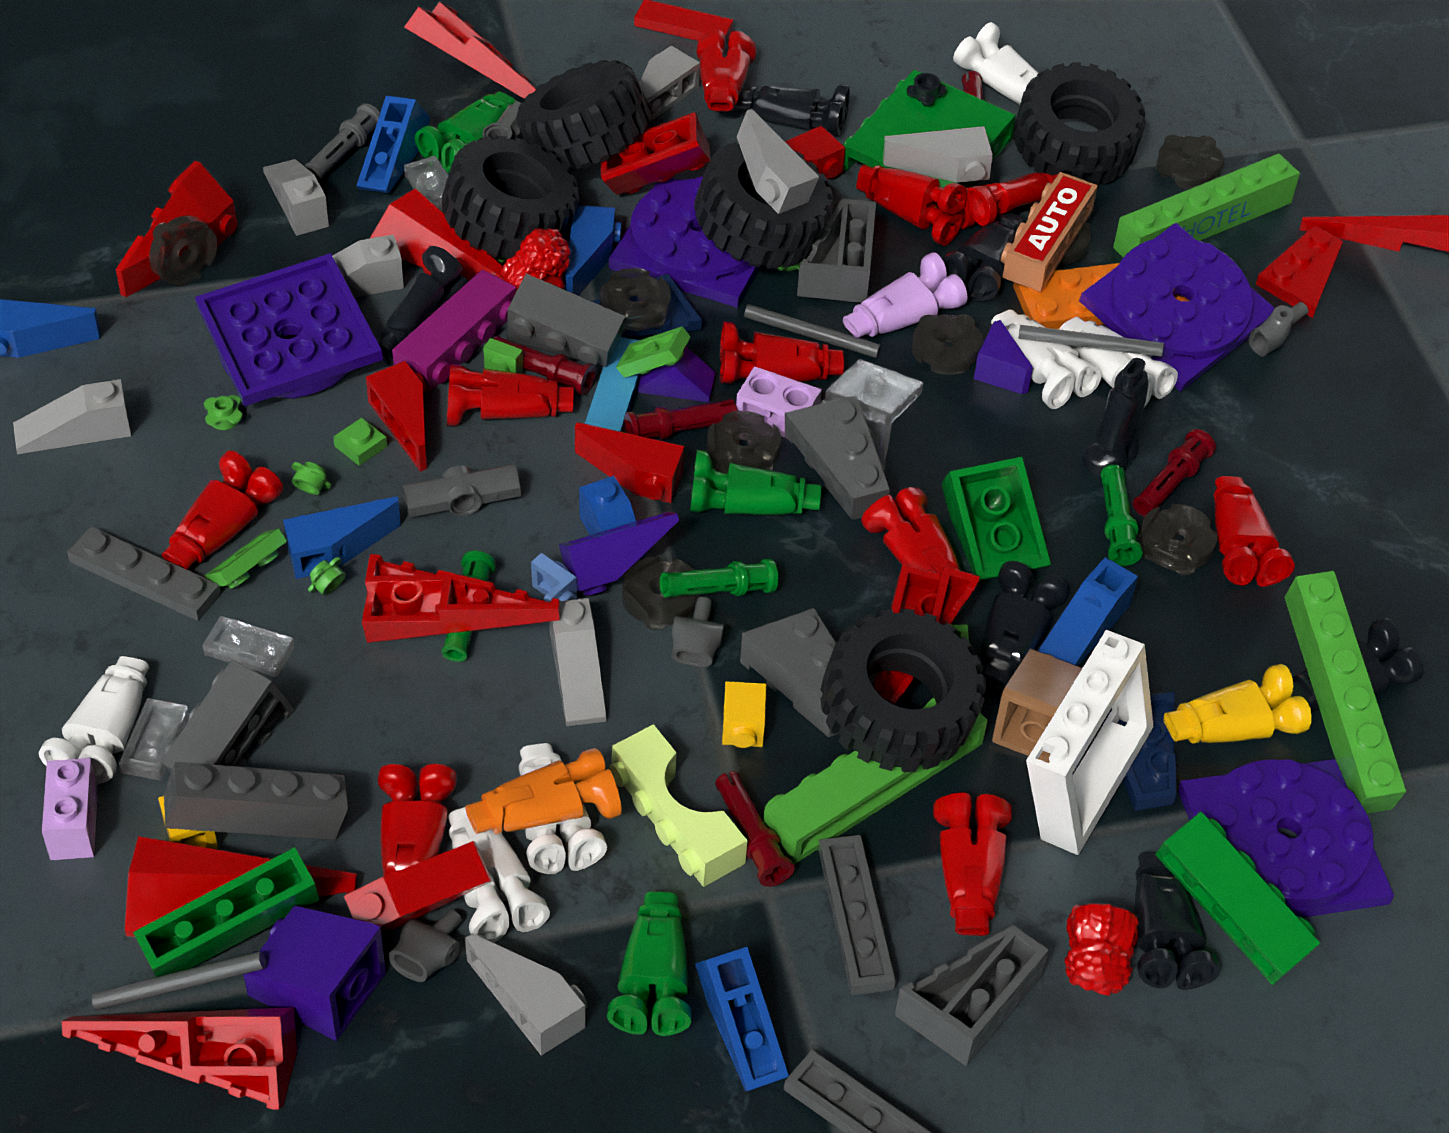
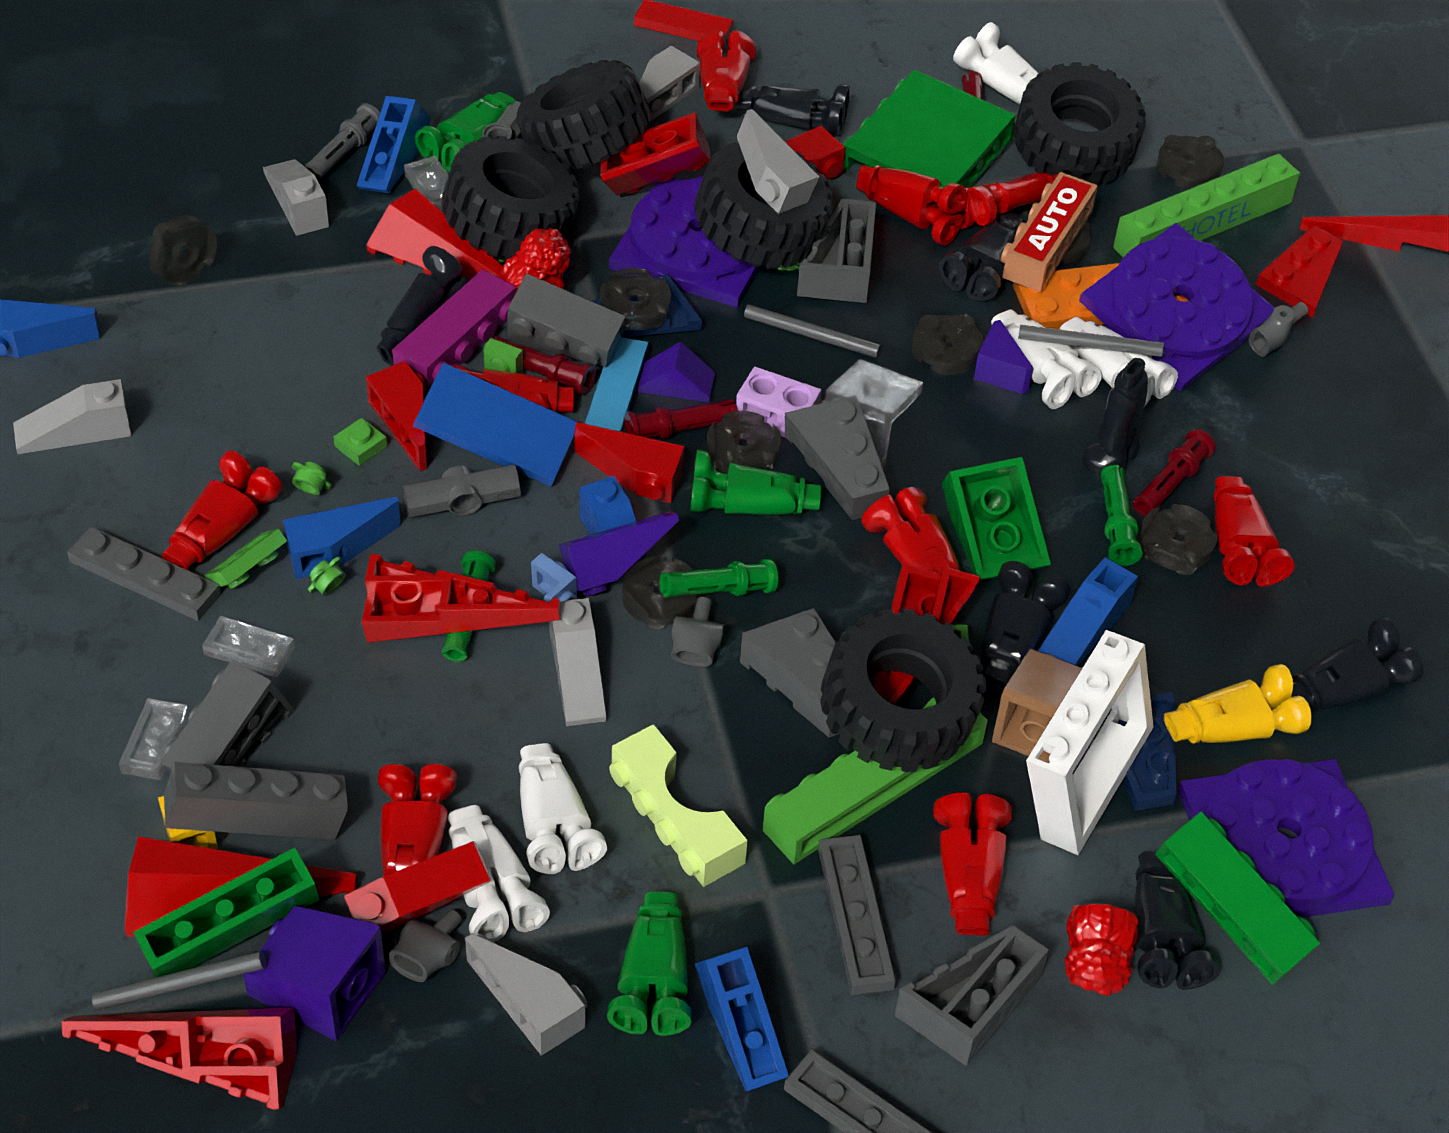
white piece [39,656,149,784] -> none
lavender brick [42,758,98,860] -> none
red wedge [116,161,237,298] -> none
dark purple piece [195,253,383,406] -> none
bright green plate [204,395,243,430] -> none
light grey slope [332,235,404,298] -> none
wedge [404,2,536,99] -> none
orange piece [465,748,621,834] -> none
blue slope [566,206,621,296] -> none
bright green plate [616,326,691,378] -> none
dark red pin [715,771,795,887] -> none
red piece [720,322,844,384] -> none
yellow brick [722,681,766,748] -> none
lavender piece [843,252,967,338] -> none
light grey slope [883,126,992,183] -> none
black plate [907,73,946,105] -> none
bright green brick [1284,571,1406,814] -> none
none -> blue tile [413,363,577,487]

